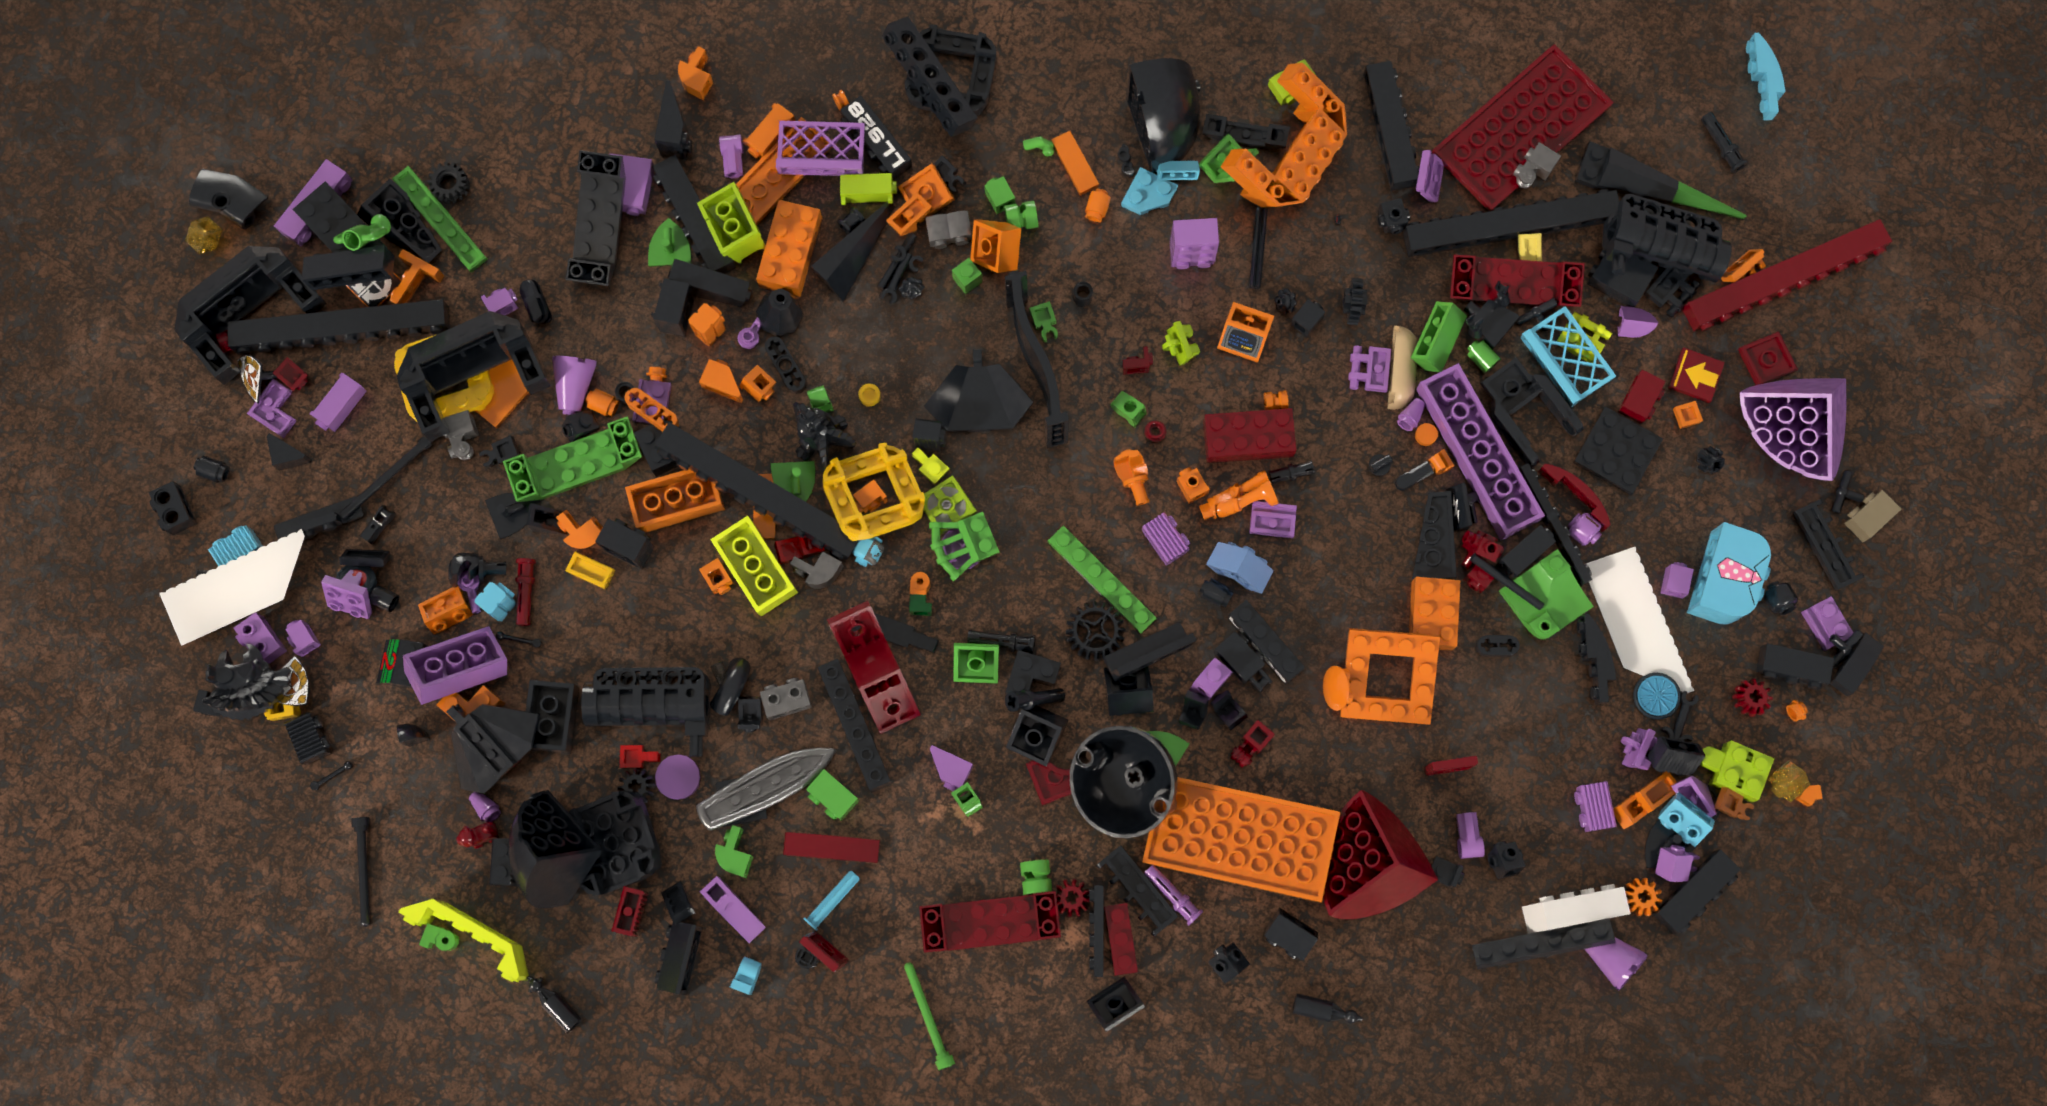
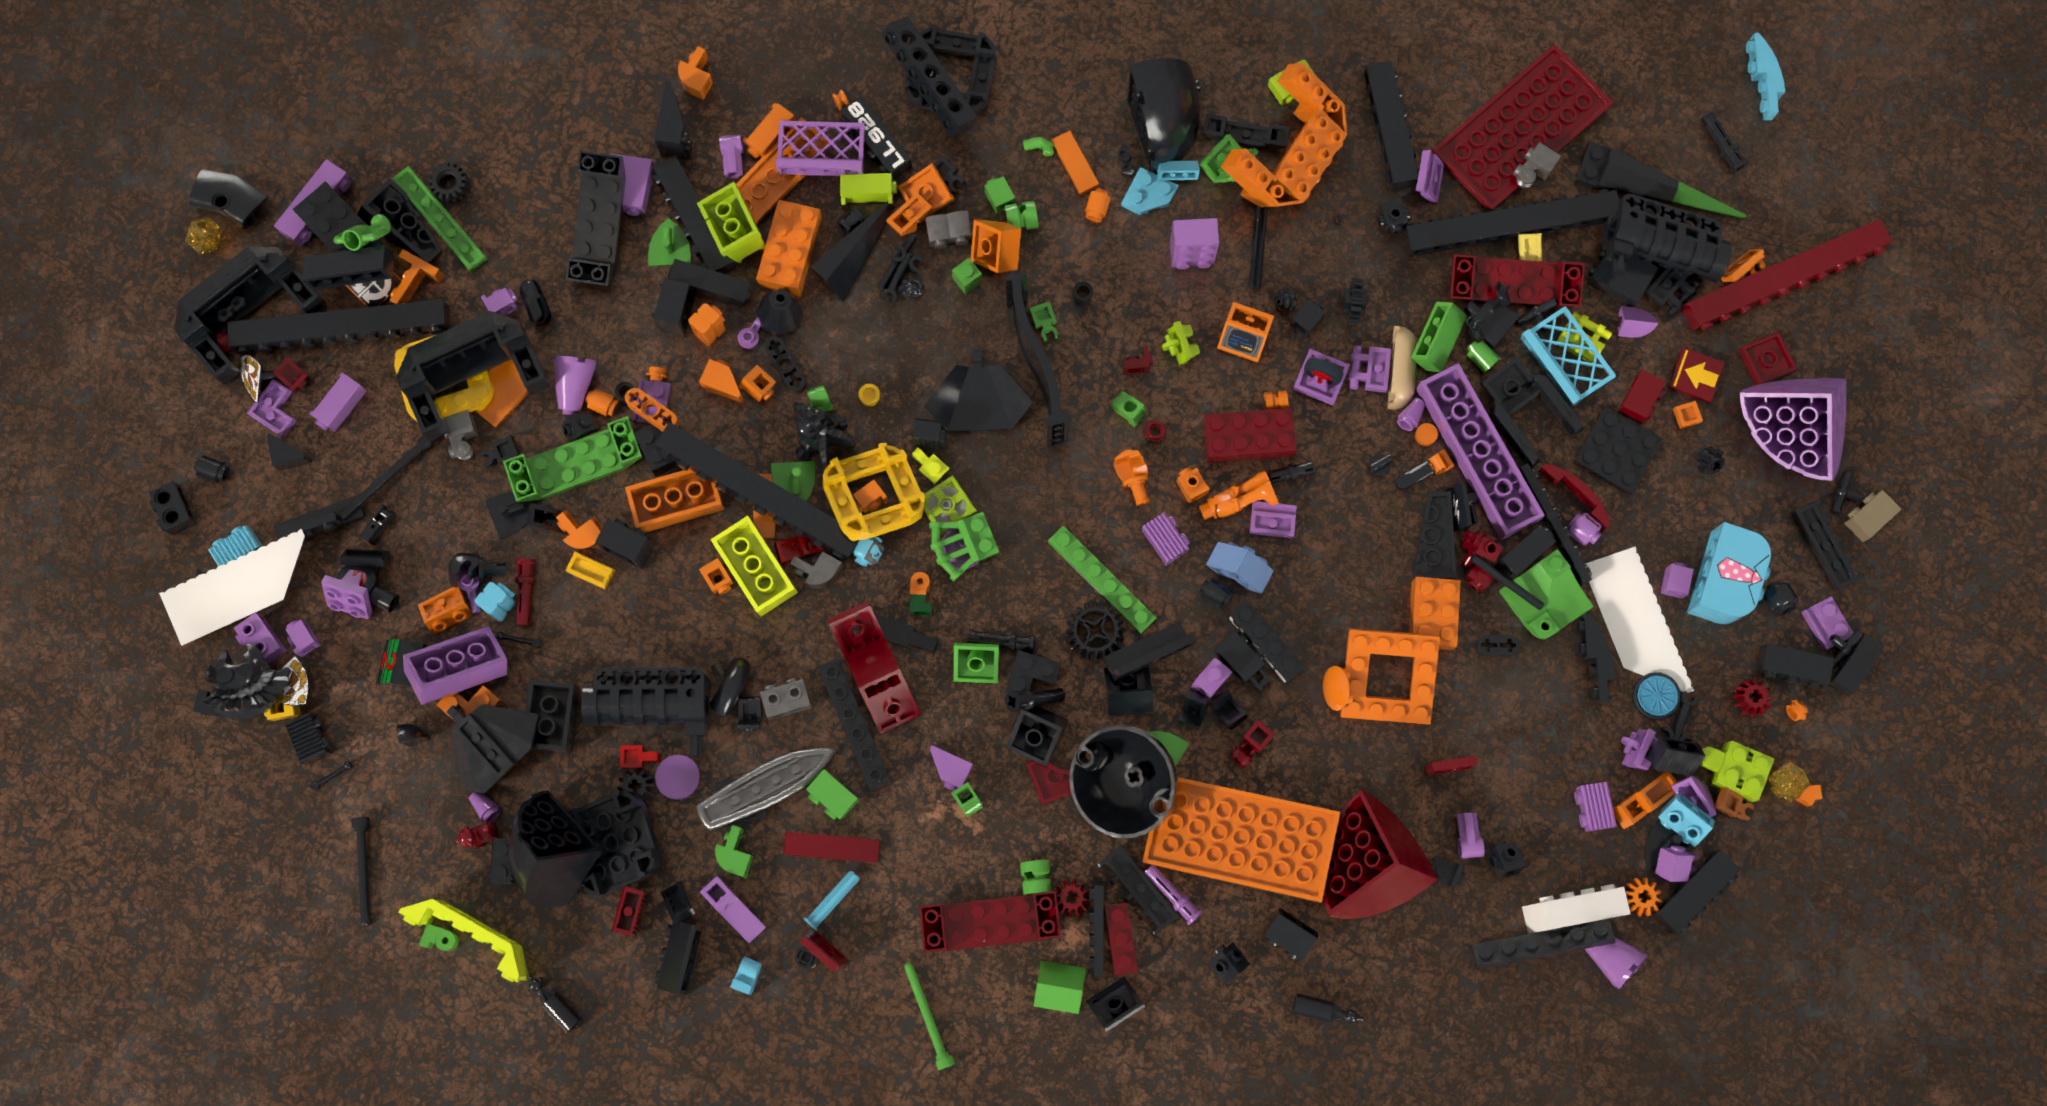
none -> bright green slope [1034,960,1086,1014]
none -> medium lavender plate [1293,349,1350,405]

